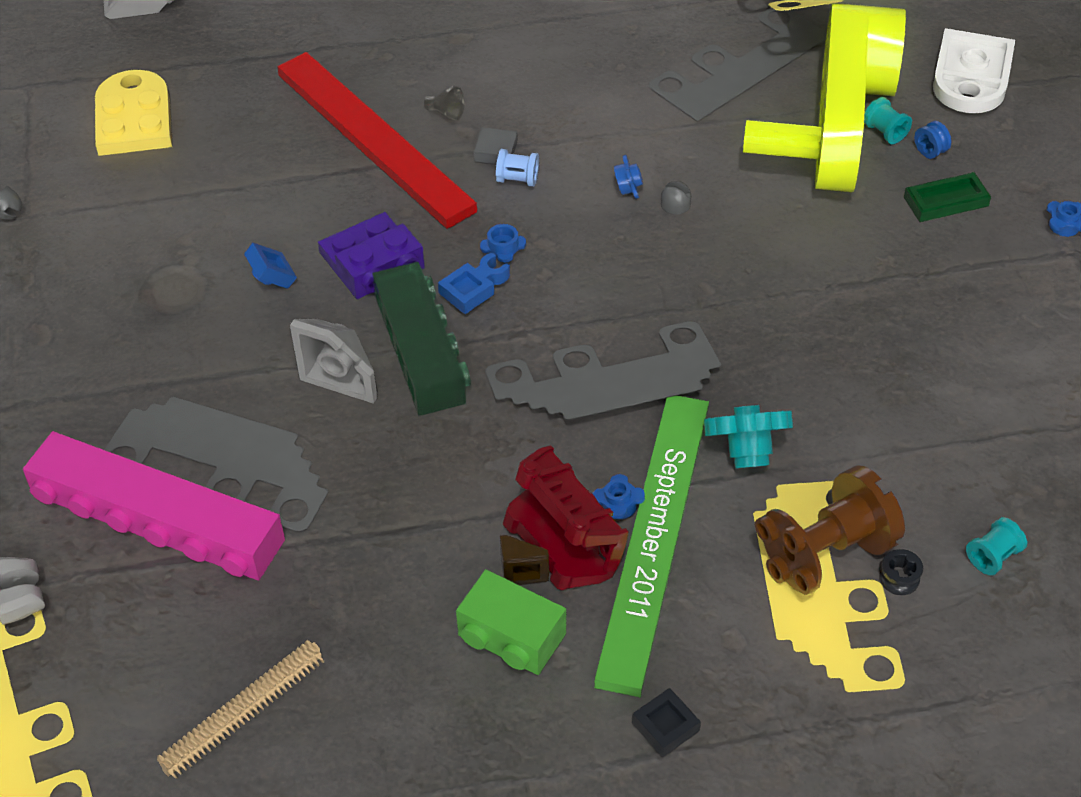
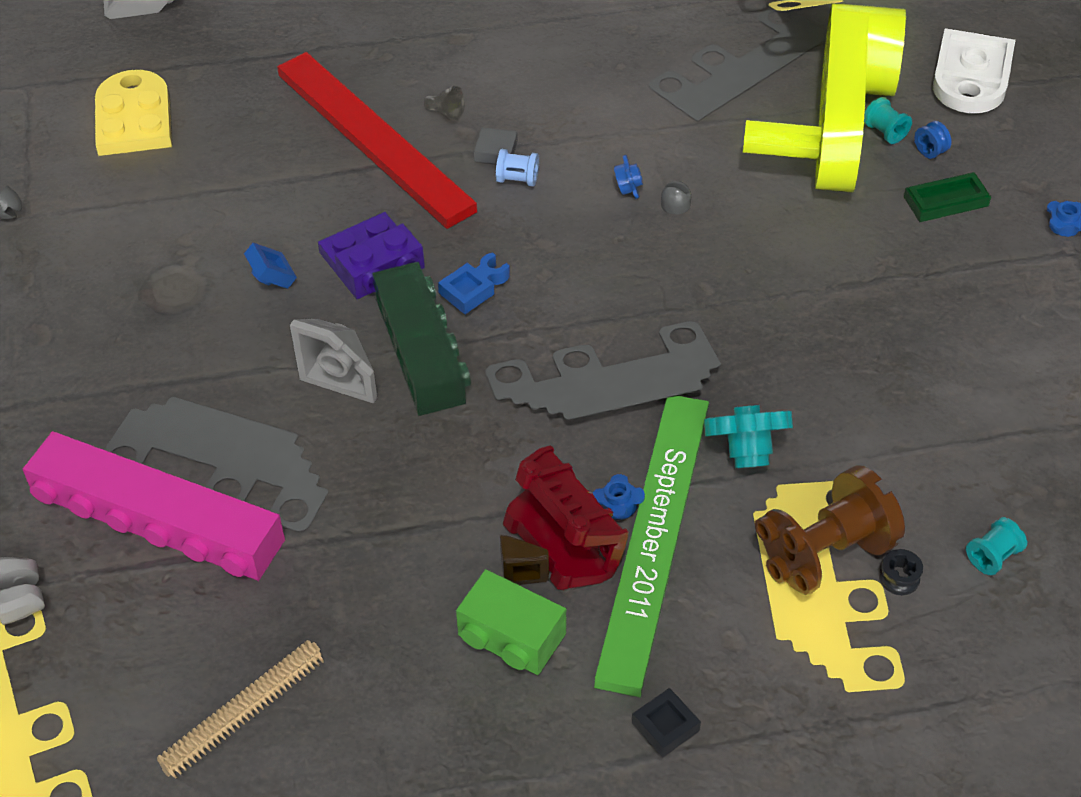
blue plate [480,224,526,263] -> none

